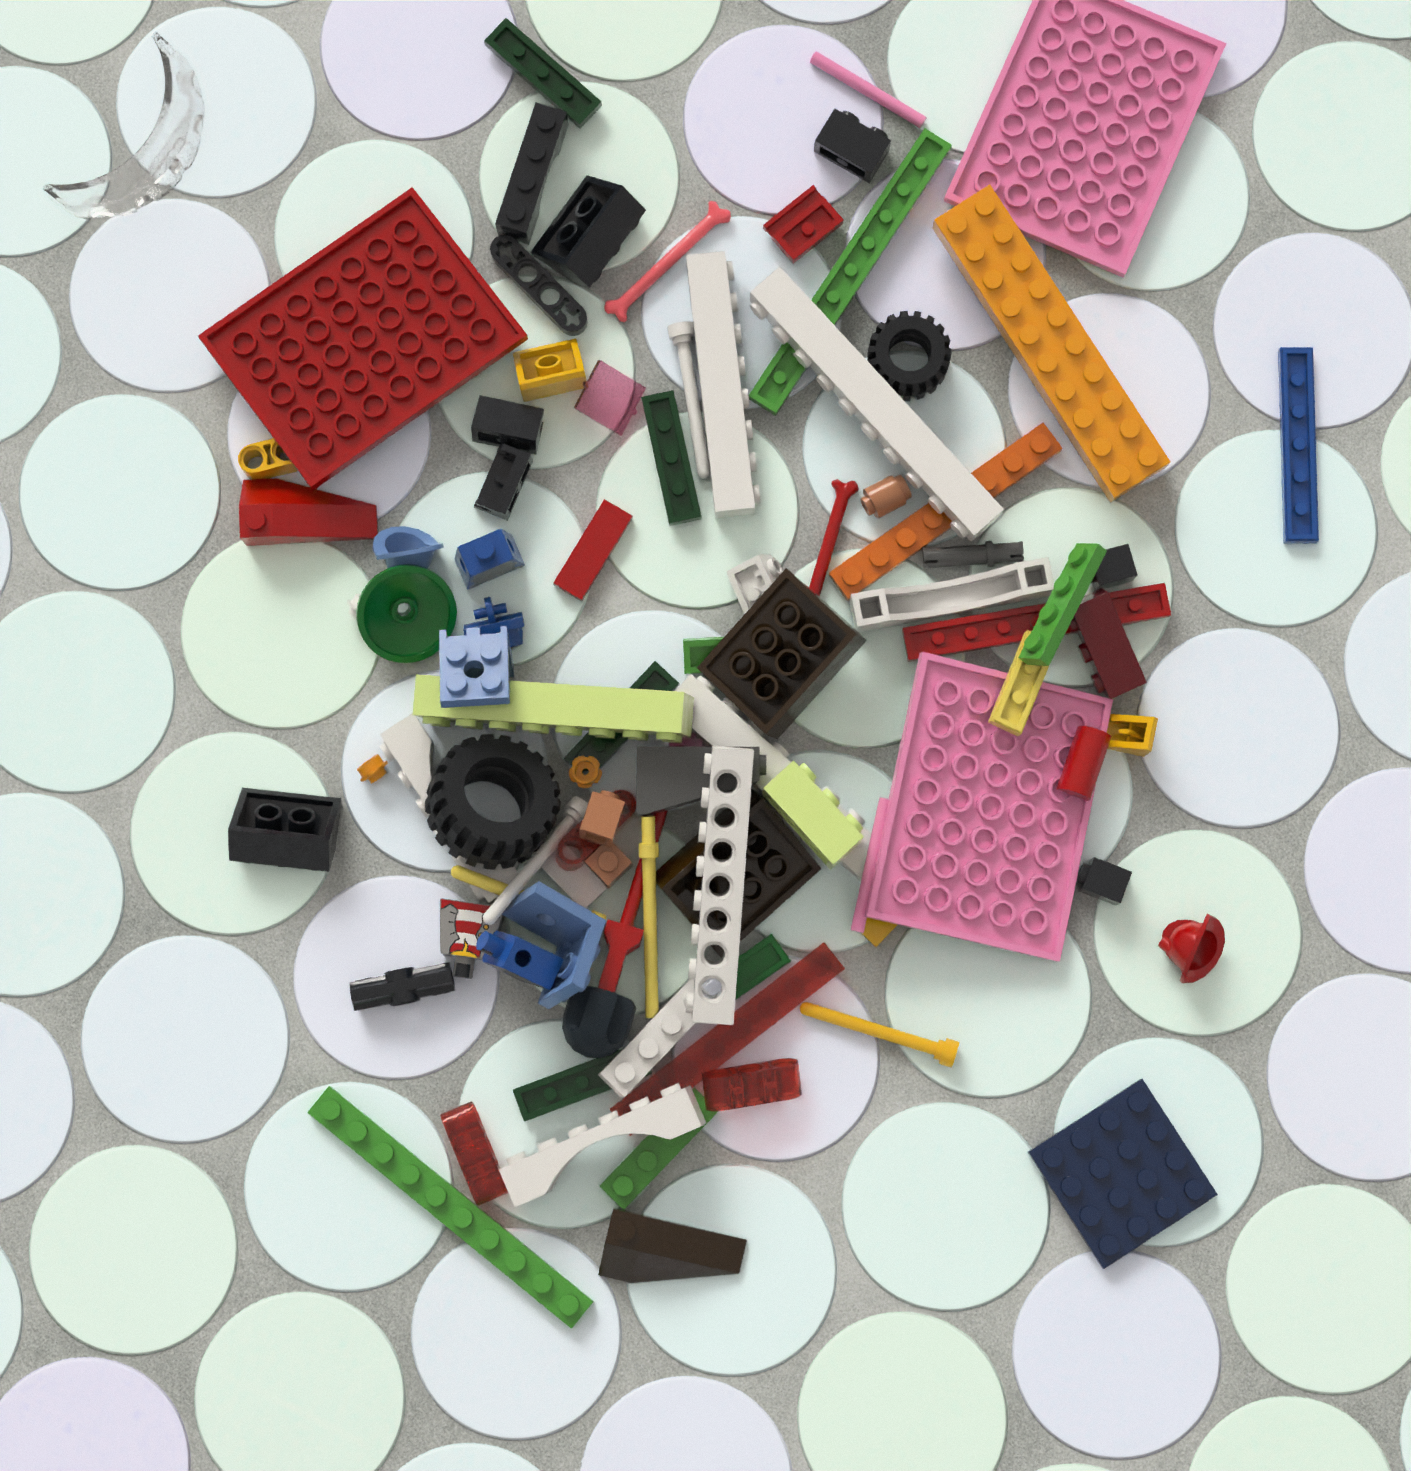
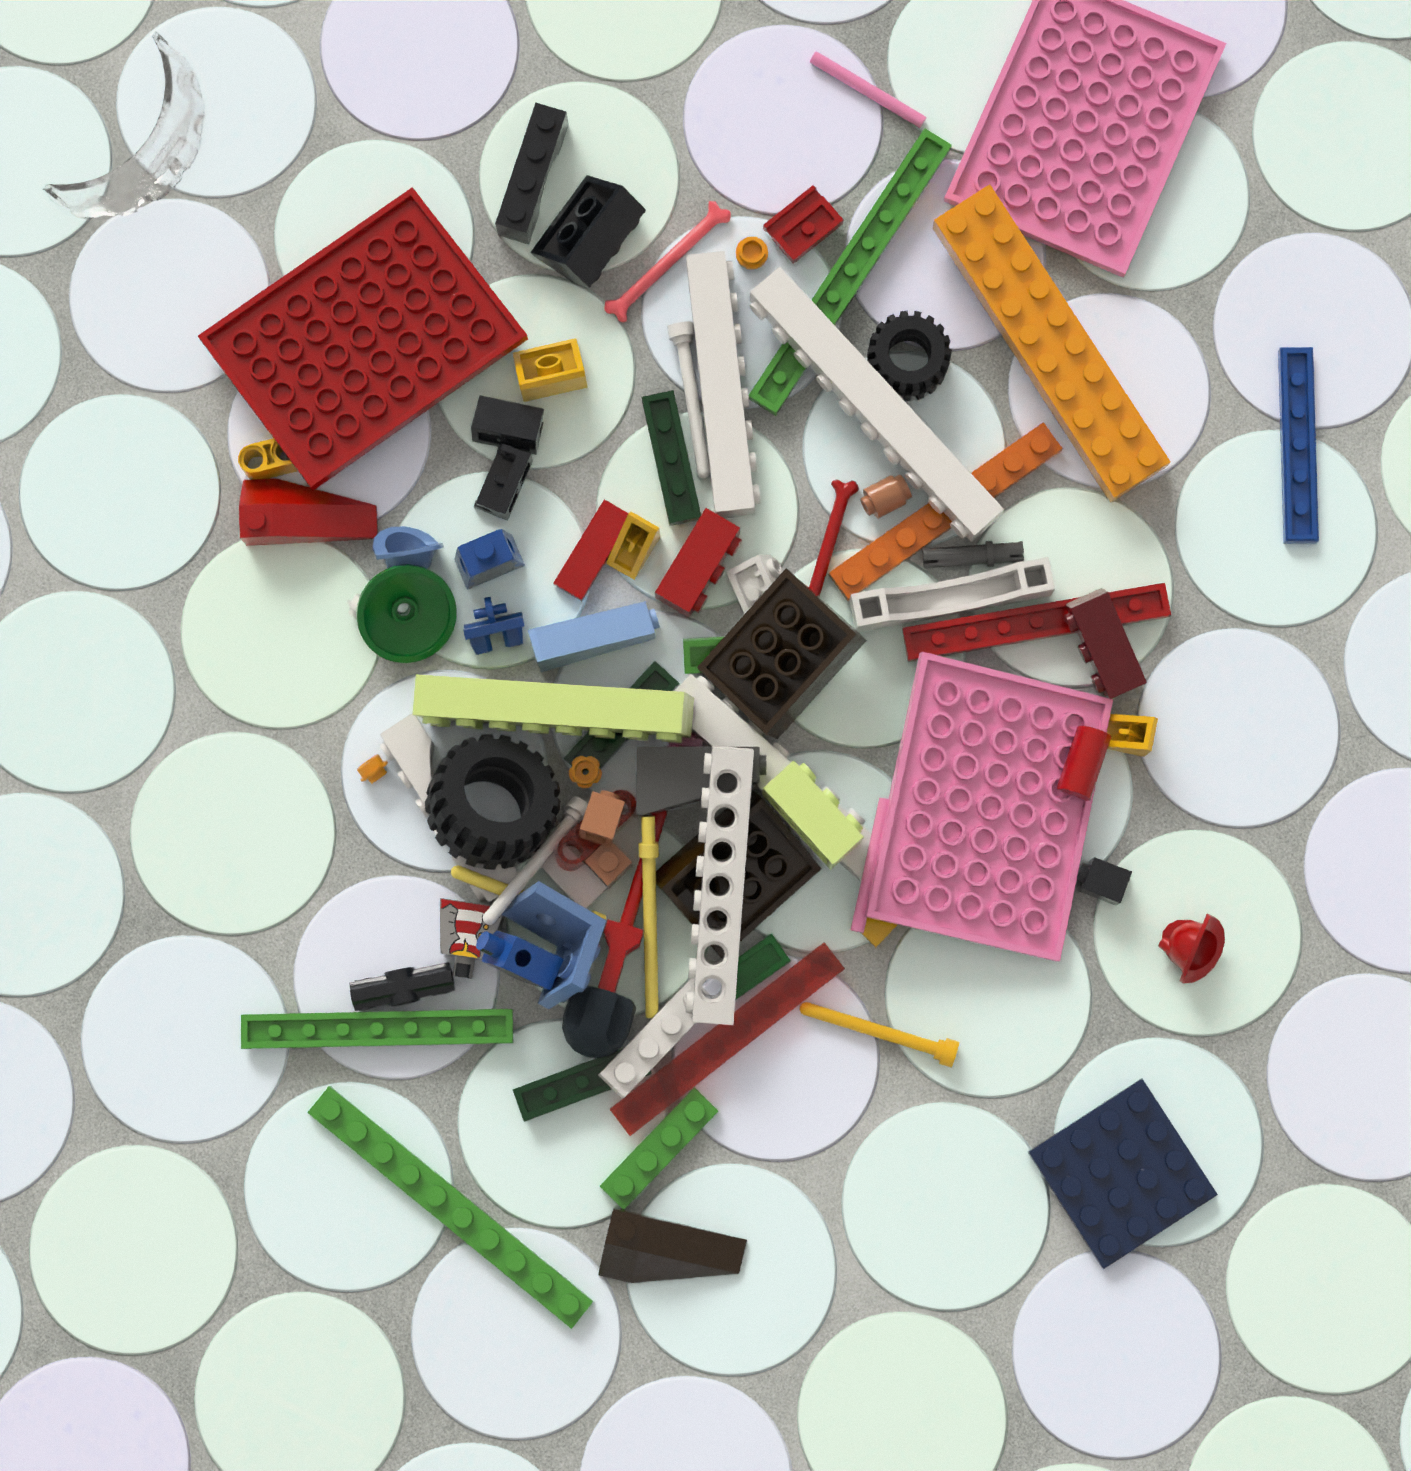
black slope [228,787,341,872] -> none
bracket [439,626,514,708] -> none
clear red beam [440,1101,508,1206] -> none
dark green plate [484,18,602,129] -> none
black beam [490,235,588,336] -> none
white arch [499,1083,706,1207] -> none
clear pink piece [574,360,646,436] -> none
clear red beam [702,1058,802,1111] -> none
black brick [814,108,891,184] -> none
light yellow tile [988,630,1049,736] -> none
bright green plate [1018,543,1107,666] -> none
black brick [1091,544,1138,591] -> none
none -> bright green plate [241,1009,514,1049]
none -> light blue slope [528,601,660,672]
none -> yellow slope [606,511,660,580]
none -> red brick [655,508,742,618]
none -> light orange plate [736,237,768,270]

